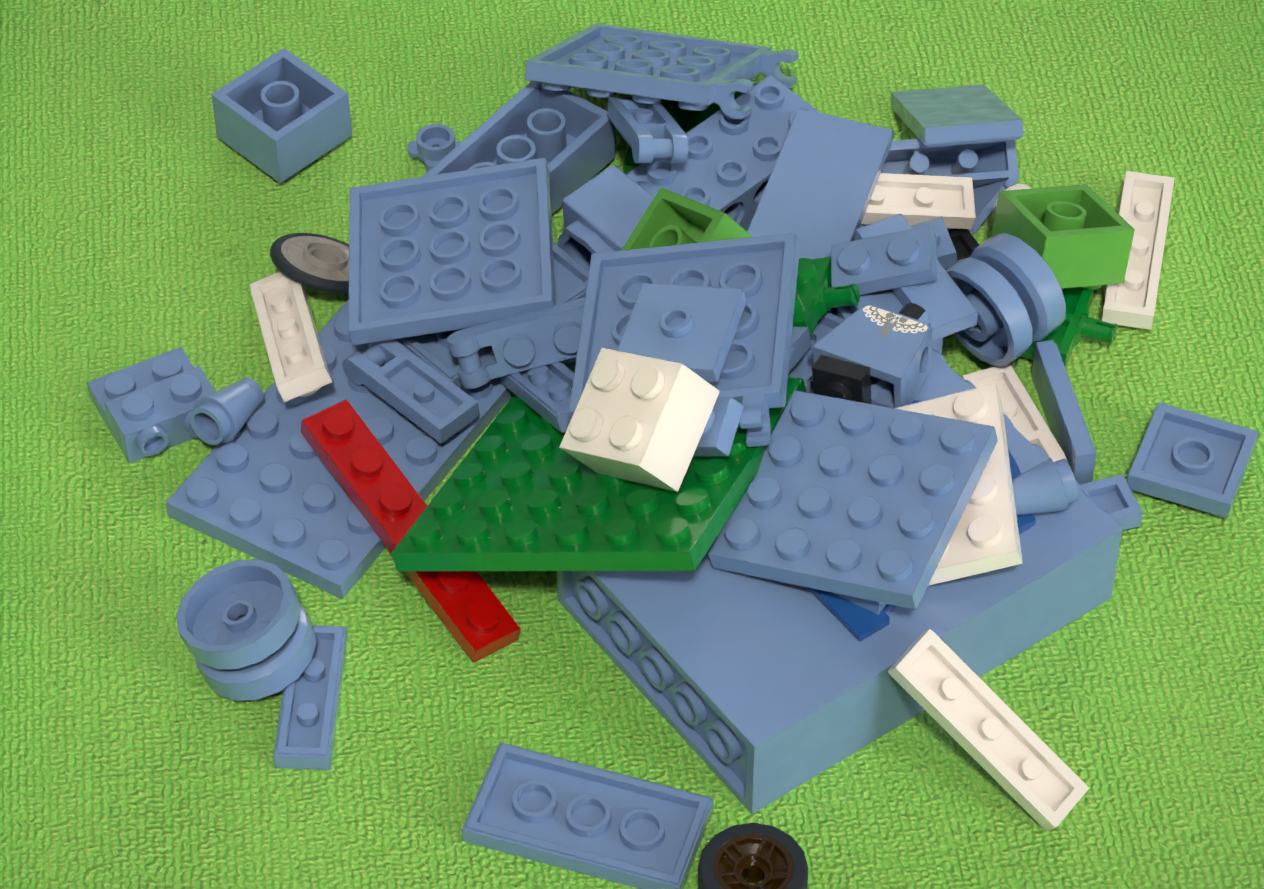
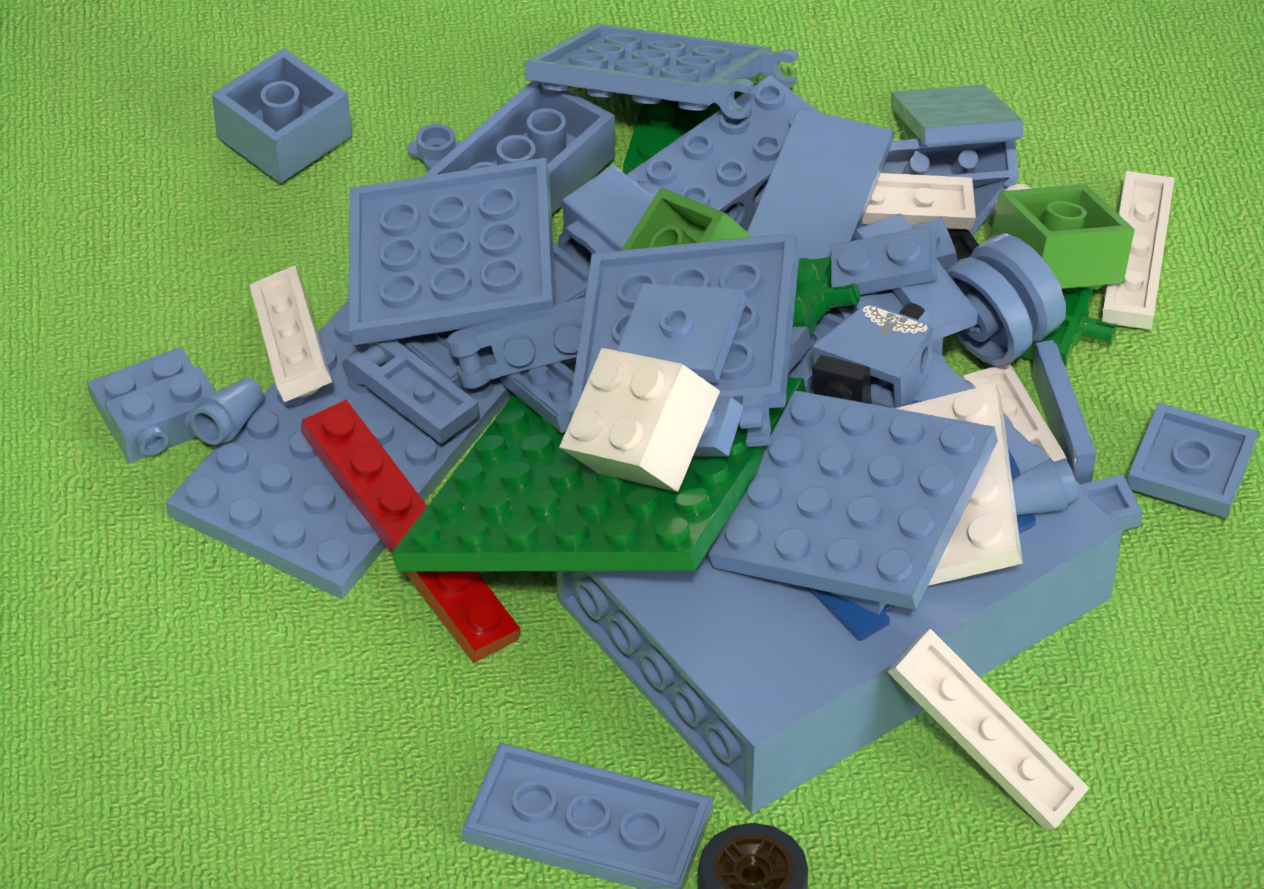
medium blue wheel [176,559,317,701] -> none
light grey wheel [270,233,349,294] -> none
medium blue tile [274,625,348,770] -> none
medium blue plate [607,97,688,163] -> none

